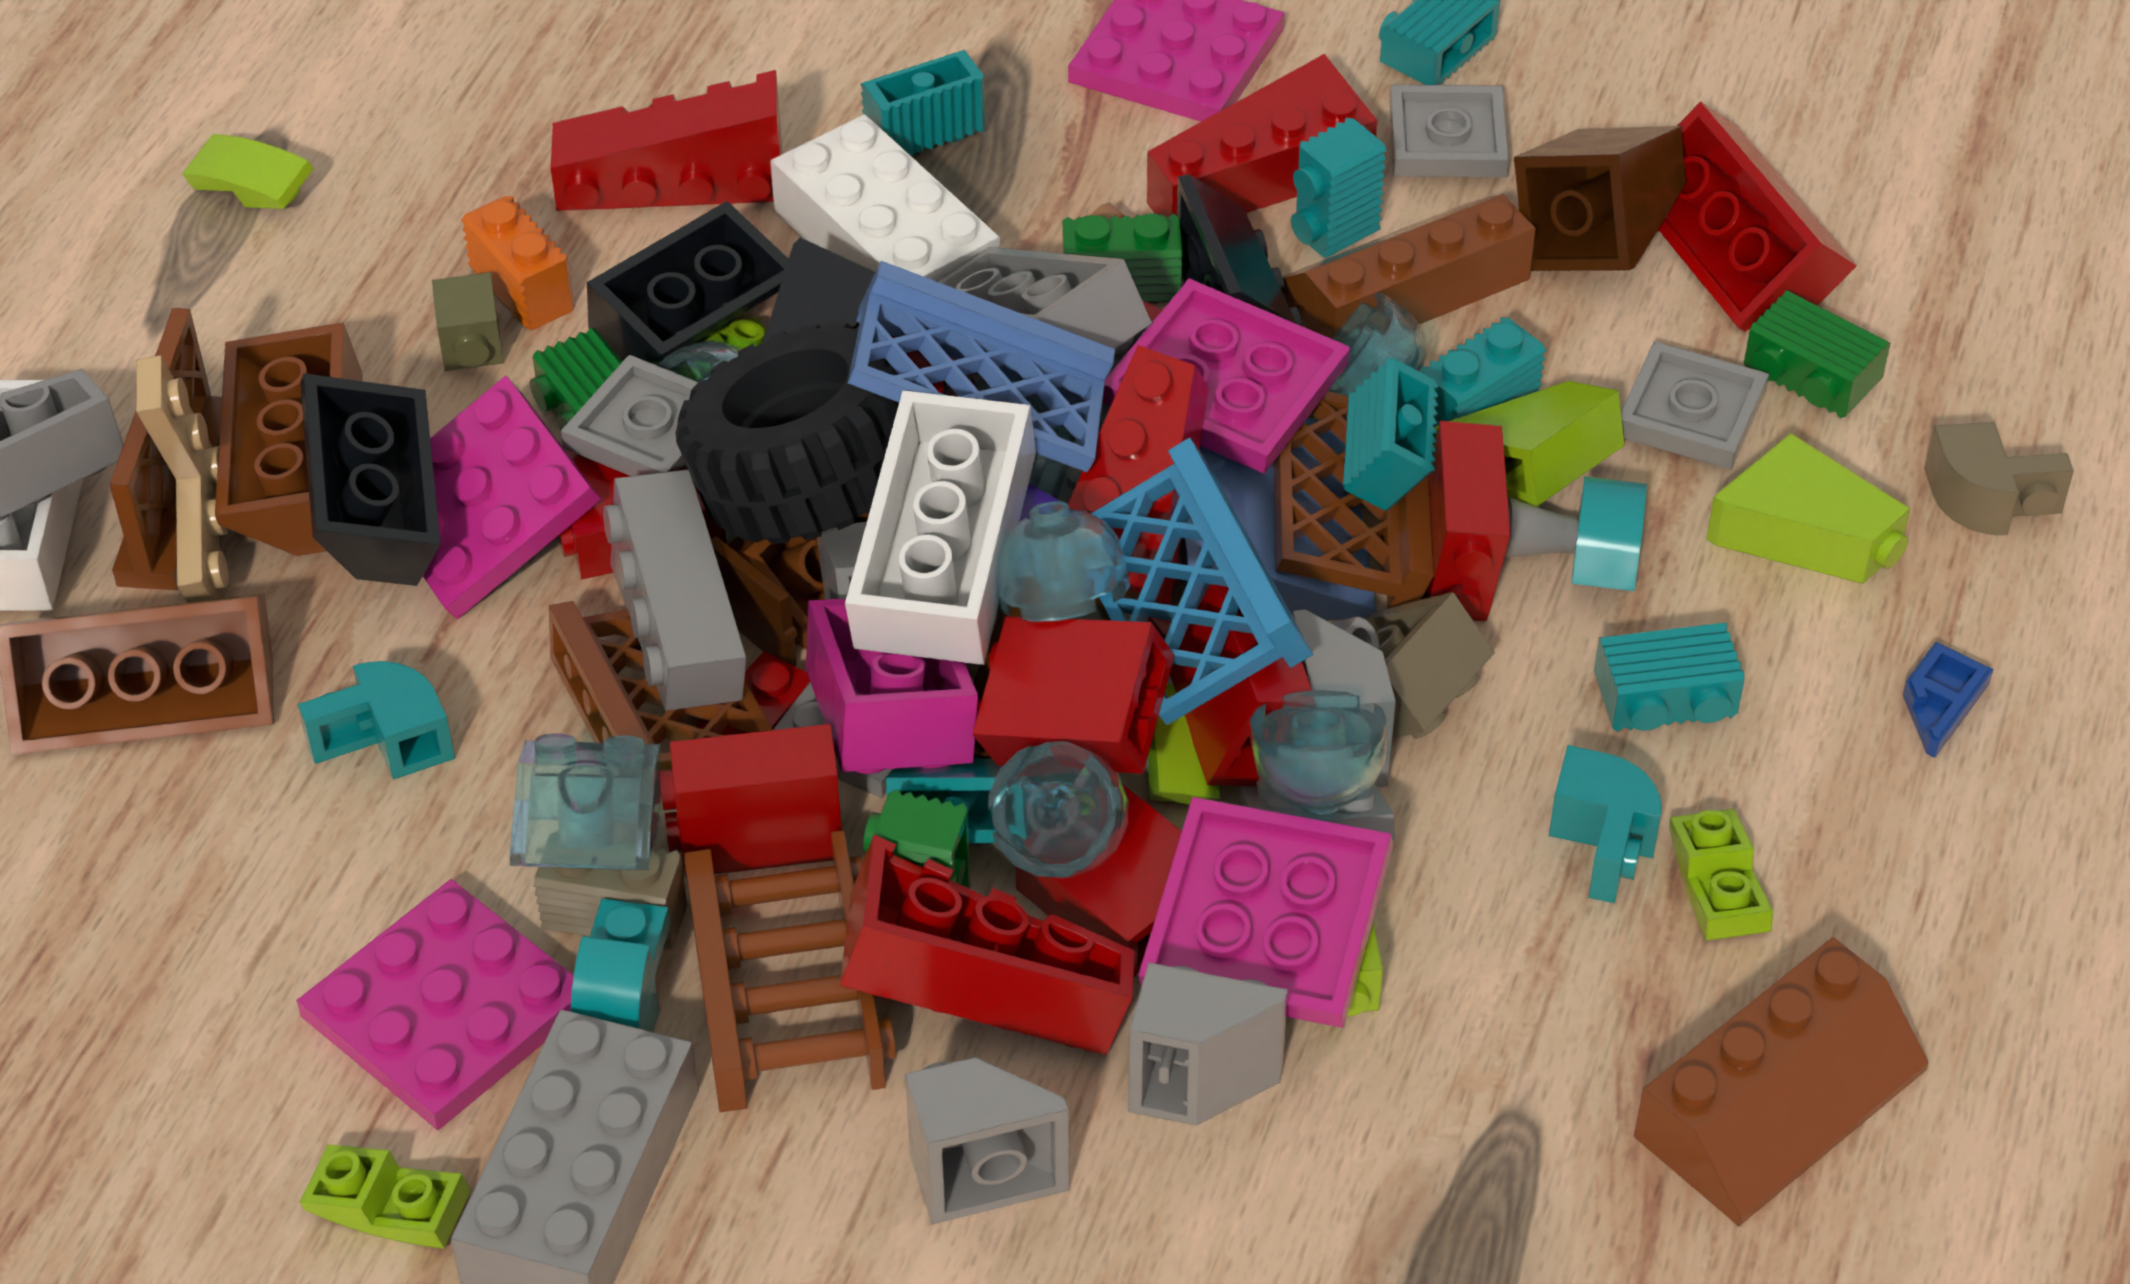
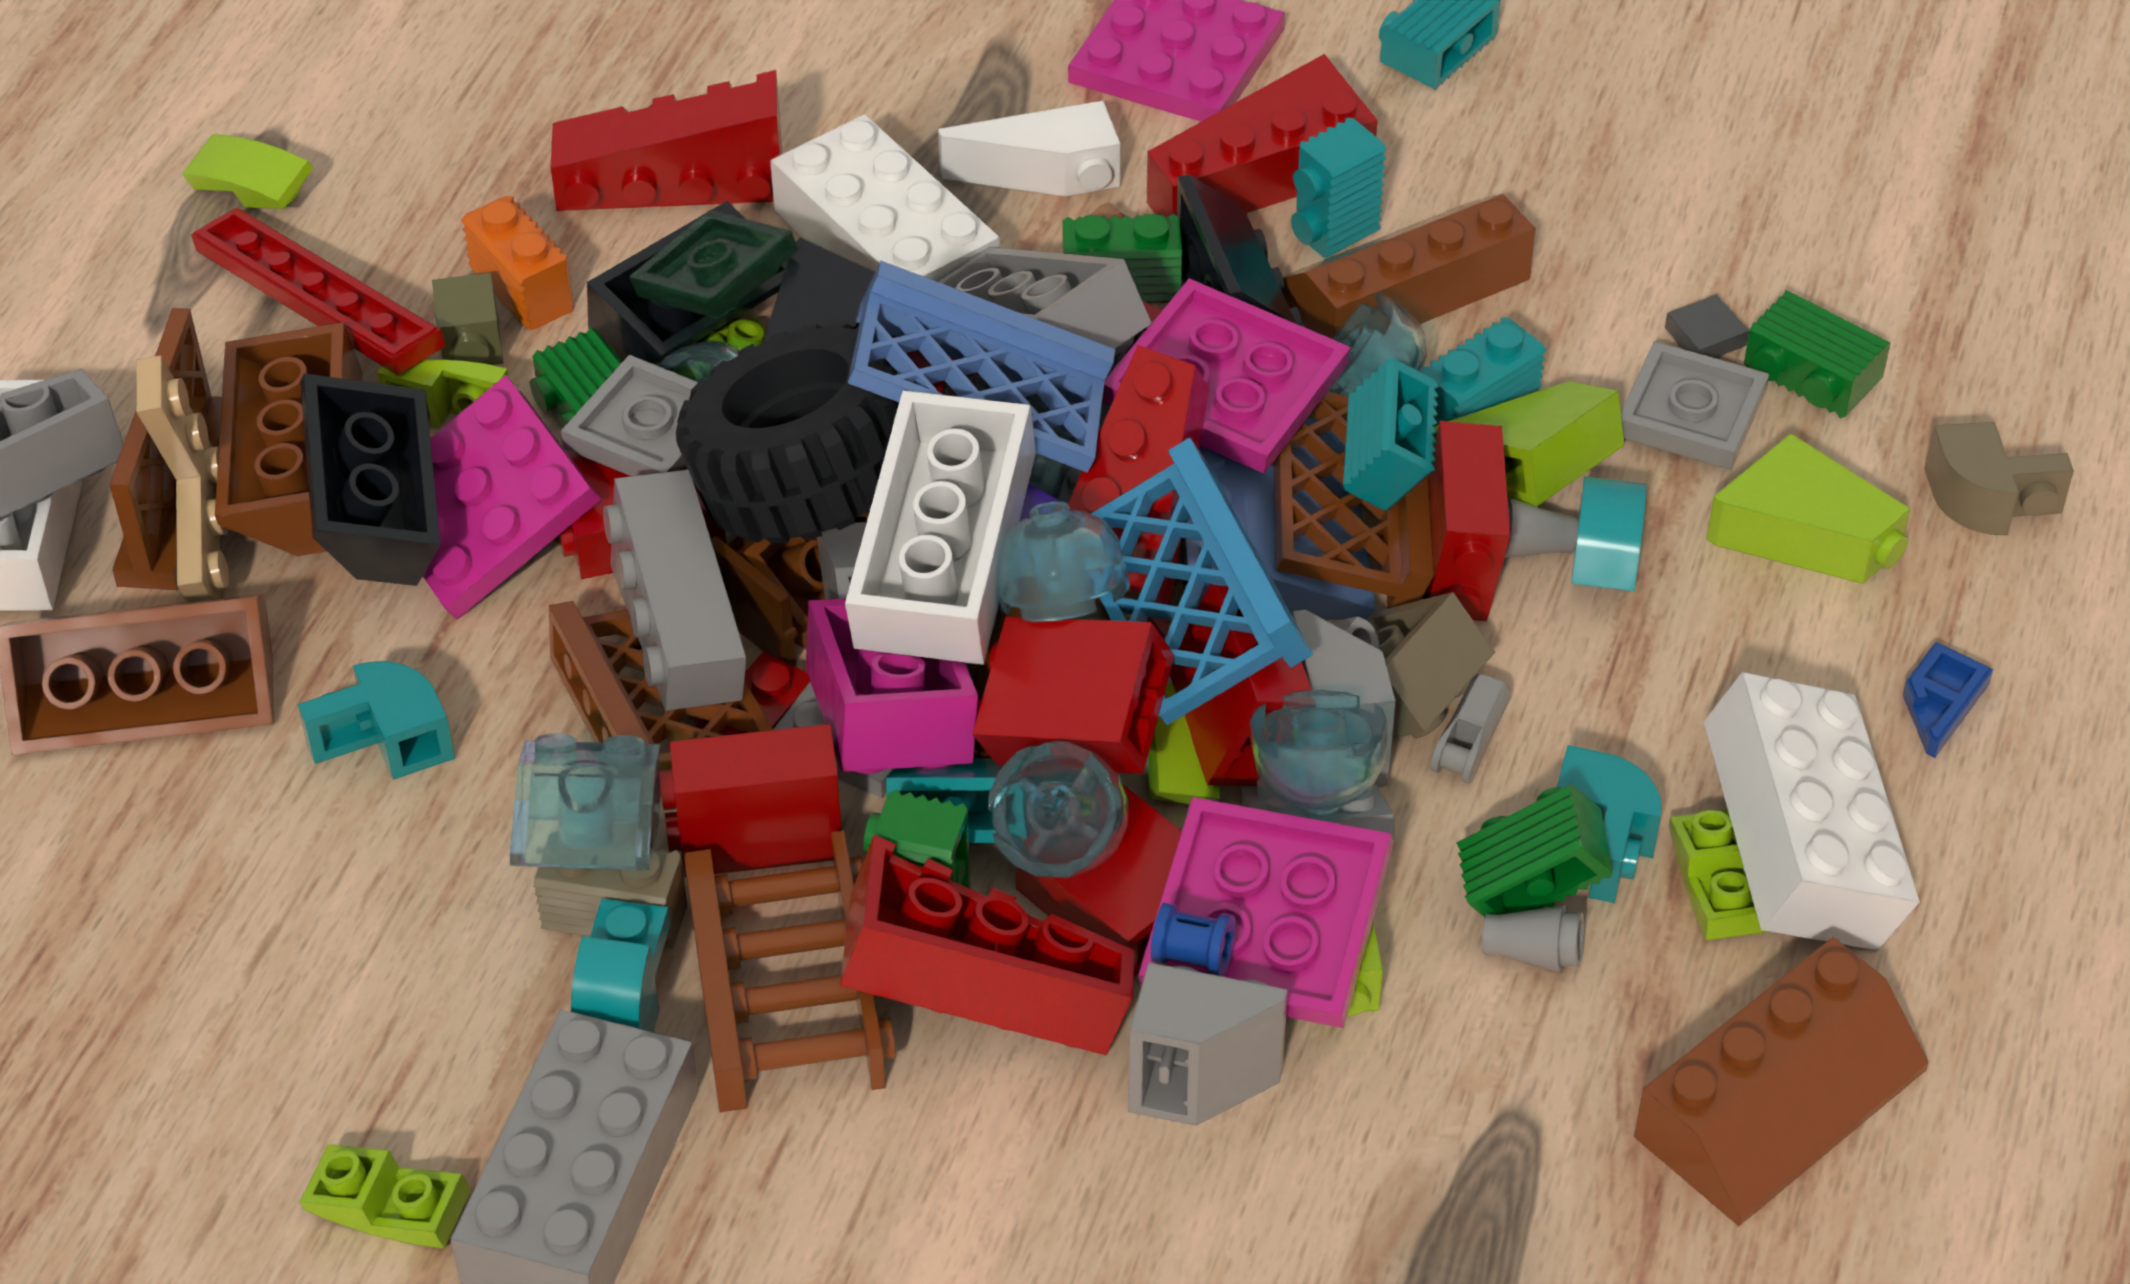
dark pink plate [296,879,573,1130] -> none
teal brick [860,50,985,156] -> none
light grey slope [905,1057,1069,1224] -> none
light grey plate [1389,85,1509,178] -> none
reddish brown slope [1514,126,1686,271] -> none
teal brick [1594,622,1745,732] -> none
red slope [1658,101,1857,332] -> none
none -> red tile [191,208,446,375]
none -> lime slope [377,360,509,429]
none -> clear green plate [629,210,799,319]
none -> white slope [938,101,1120,197]
none -> blue bush [1151,903,1236,977]
none -> light grey bar [1430,674,1511,784]
none -> green brick [1456,784,1613,917]
none -> light grey cone [1482,905,1584,973]
none -> dark grey tile [1665,295,1749,358]
none -> white brick [1704,672,1920,951]

